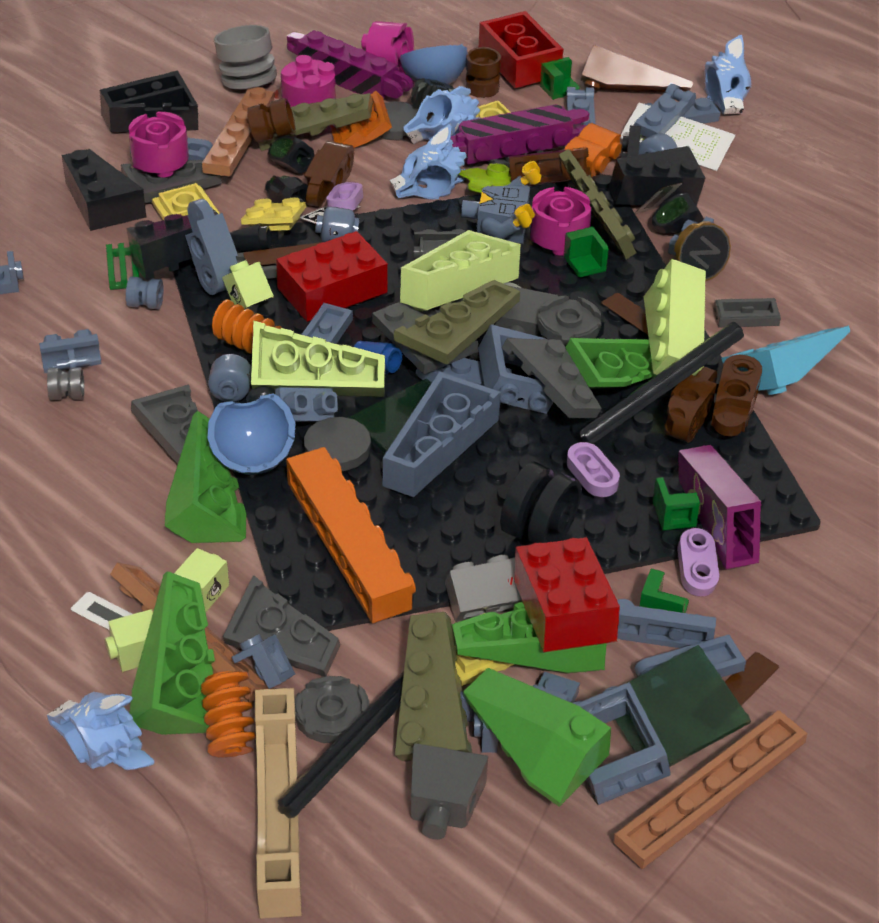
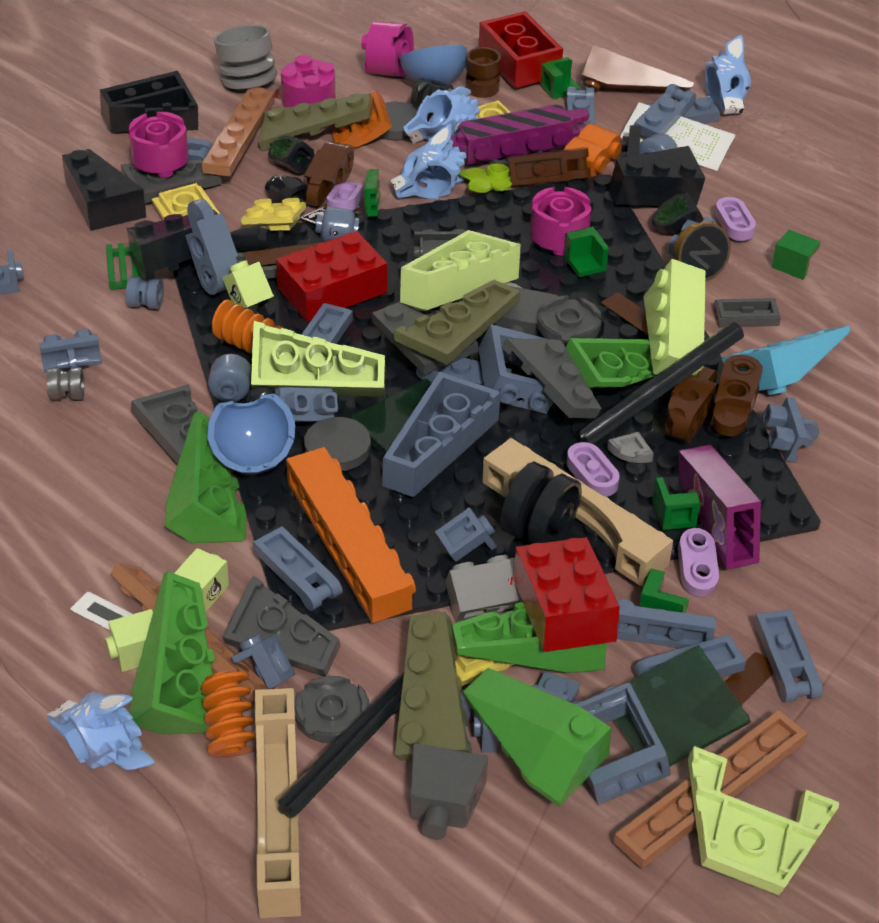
reddish brown wheel [247,98,296,143] -> none
magenta hinge [287,30,414,99] -> none
blue cone [354,341,402,374] -> none
sand blue torso [461,161,541,243] -> none
olive wing [559,149,636,259] -> none
sticker [635,183,682,214] -> none
none -> sand blue plate [253,526,343,611]
none -> green tile [364,169,381,217]
none -> sand blue bracket [435,507,497,562]
none -> tan arch [483,438,673,587]
none -> light grey tile [608,432,653,463]
none -> yellowish green wing [688,746,840,896]
none -> lavender plate [715,197,756,242]
none -> sand blue plate [754,610,823,703]
none -> sand blue hips [761,397,819,462]
none -> green panel [772,229,820,280]

